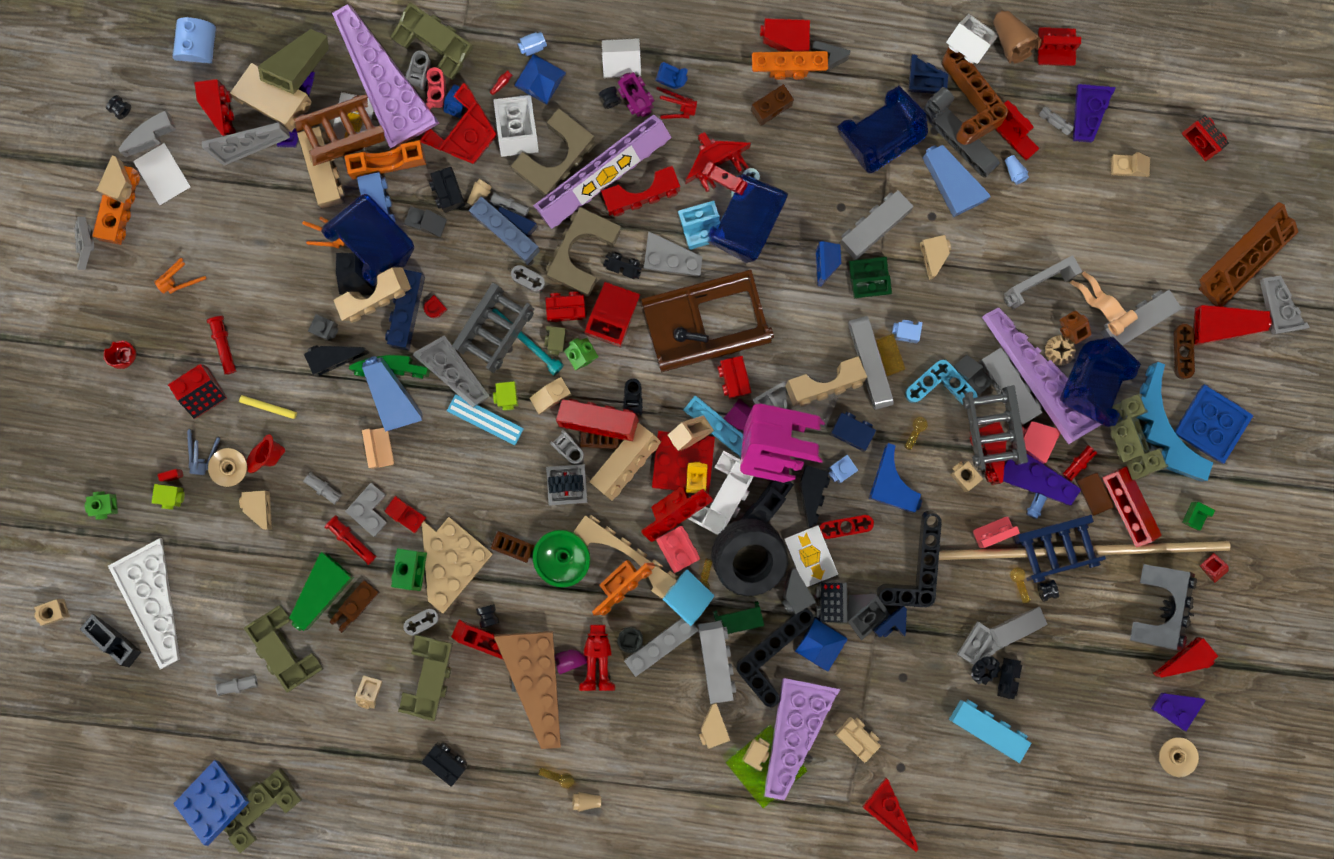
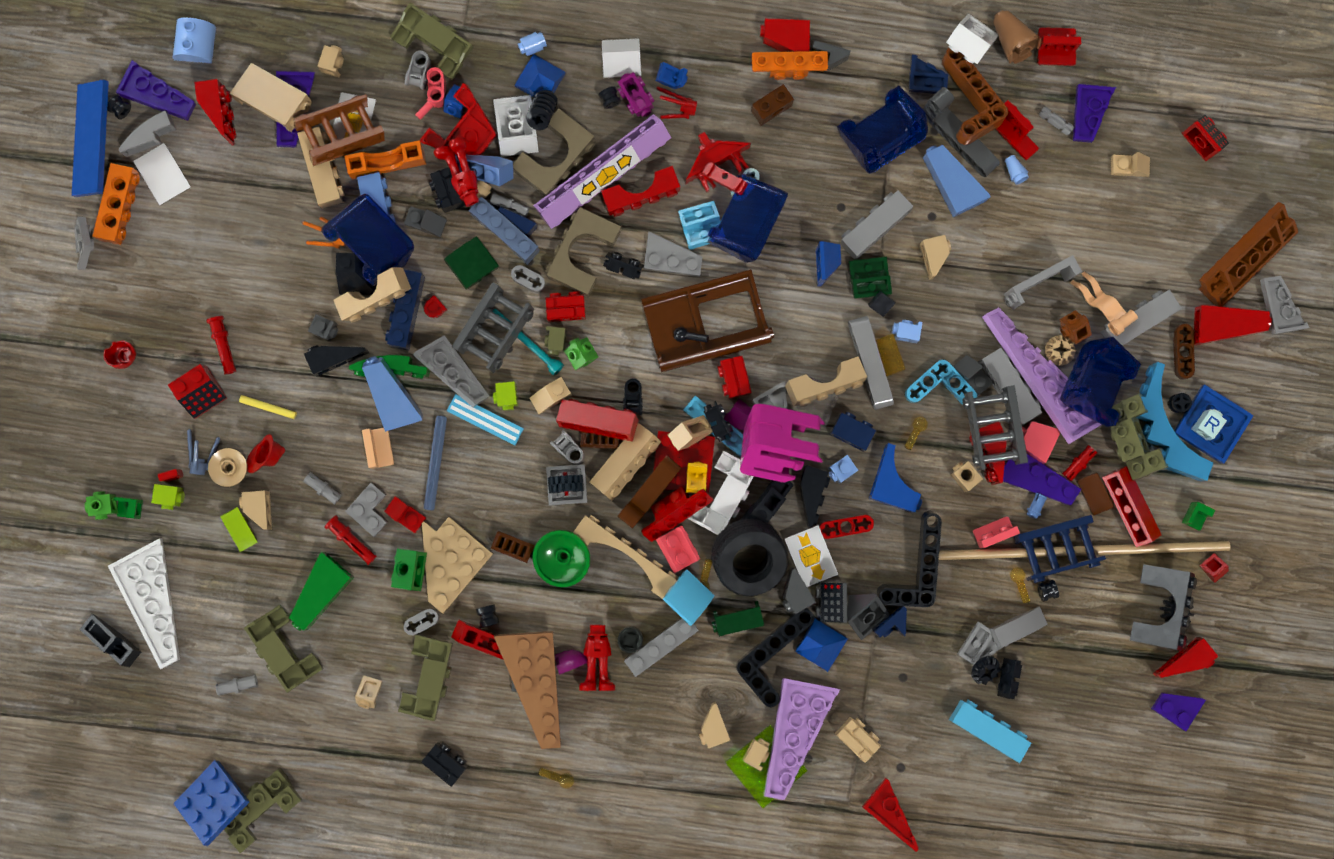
tan brick [34,599,70,626] -> none
tan slope [97,155,132,203] -> none
orange plant [154,258,206,294] -> none
light grey wing [202,122,290,166] -> none
olive slope [258,29,329,94] -> none
reddish brown hinge [330,580,380,633] -> none
lavender wing [332,4,439,149] -> none
red piece [490,70,513,95] -> none
tan cone [572,792,601,812] -> none
red slope [585,282,640,348] -> none
orange bracket [592,560,656,616] -> none
light grey brick [698,621,736,704] -> none
tan dish [1159,737,1199,777] -> none
none -> blue tile [72,80,109,197]
none -> green panel [114,497,143,519]
none -> dark purple wing [116,60,196,121]
none -> lime slope [220,507,258,552]
none -> tan brick [317,45,344,78]
none -> sand blue axle [424,416,447,511]
none -> red piece [434,137,479,207]
none -> dark green slope [444,236,499,290]
none -> medium blue slope [455,154,513,186]
none -> black piece [526,90,558,130]
none -> reddish brown beam [617,455,682,529]
none -> black hinge [703,401,734,442]
none -> black tile [868,290,896,317]
none -> black wheel [1168,393,1192,413]
none -> light aqua brick [1191,409,1227,441]

